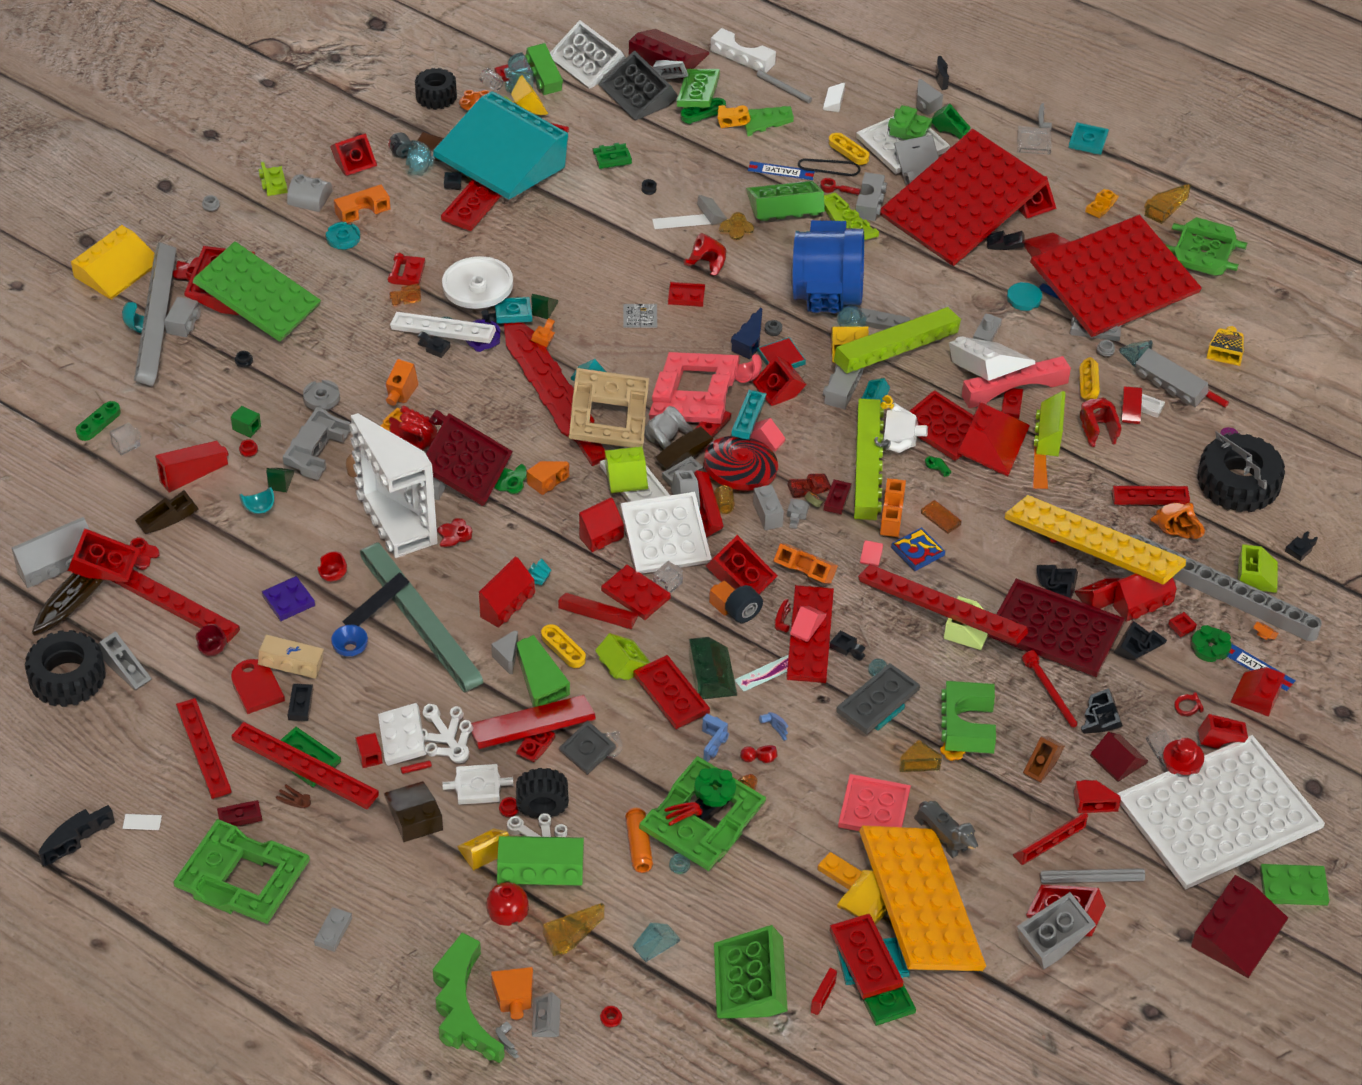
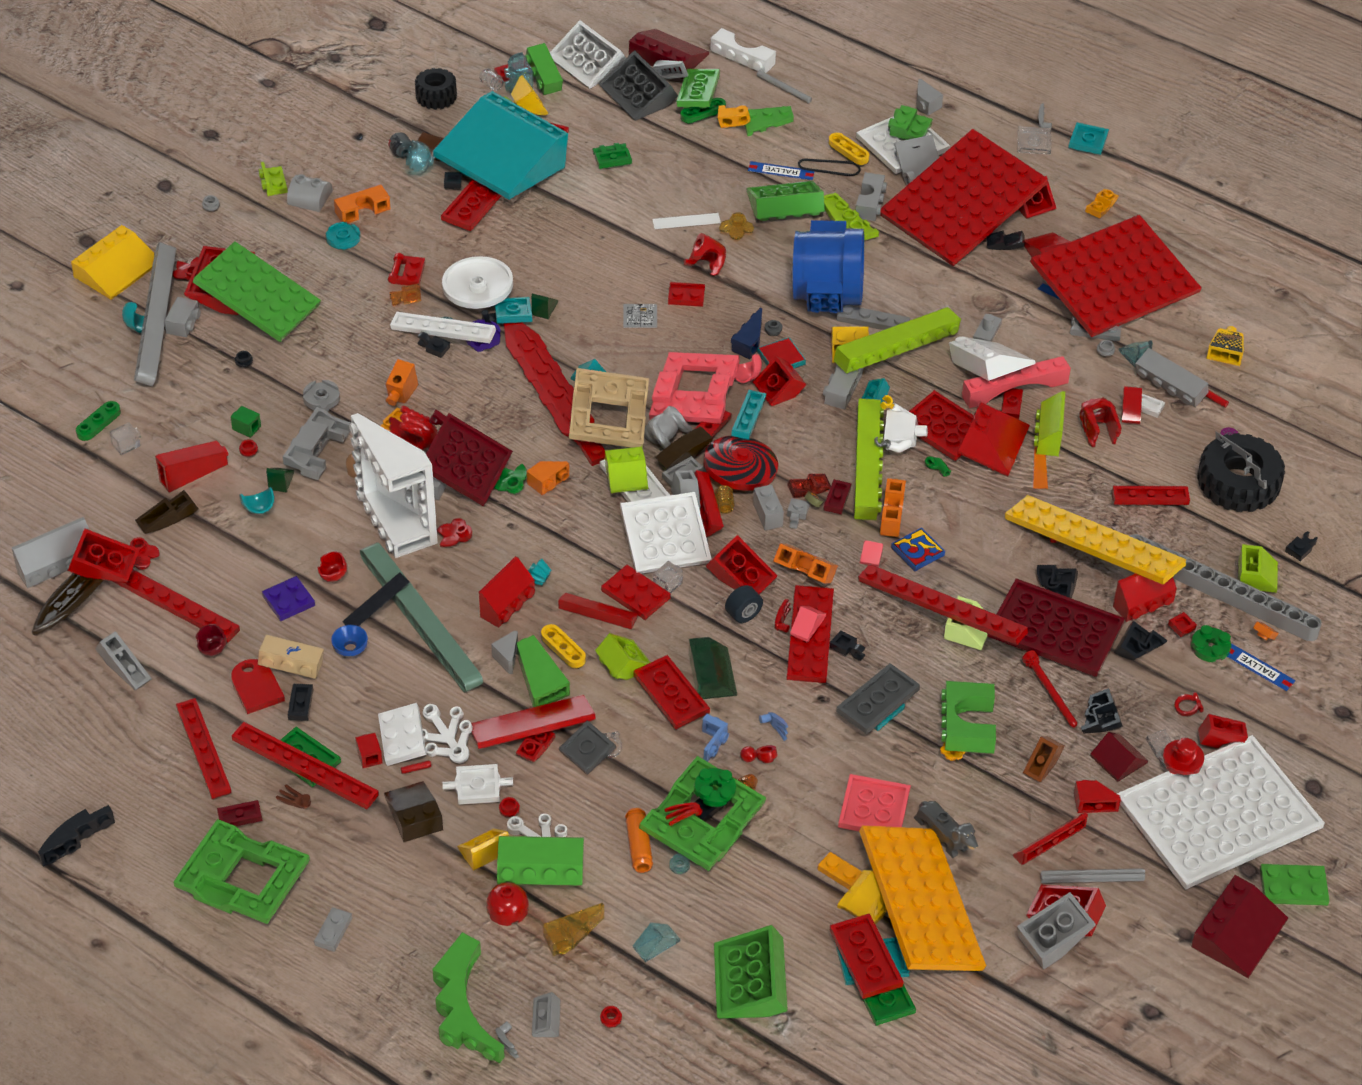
black tyre [25,630,106,707] -> none
white sticker [123,814,162,830] -> none
red slope [330,133,377,176] -> none
orange dish [459,90,489,110] -> none
orange torso [491,967,533,1020] -> none
black tyre [516,768,569,818] -> none
orange plate [531,318,555,347] -> none
red slope [579,497,624,552] -> none
black bush [641,179,657,195] -> none
light grey slope [697,195,728,225] -> none
orange brick [709,580,735,616] -> none
sticker [735,655,789,692] -> none
coral slope [750,418,786,452] -> none
red tile [811,968,837,1015] -> none
red piece [820,178,861,195] -> none
white slope [823,83,845,112] -> none
clear light blue hair [837,305,867,327] -> none
clear light blue plate [868,659,887,676] -> none
clear yellow slope [899,739,942,772] -> none
clear orange tile [921,500,962,534] -> none
green arch [931,103,971,139] -> none
black slope [936,56,949,90] -> none
teal tile [1007,282,1042,311] -> none
red slope [1075,577,1124,609] -> none
yellow plate [1079,357,1100,401] -> none
clear yellow slope [1144,184,1191,224] -> none
orange head [1150,503,1205,539] -> none
bright green piece [1165,217,1248,276] -> none
red slope [1231,667,1285,717] -> none

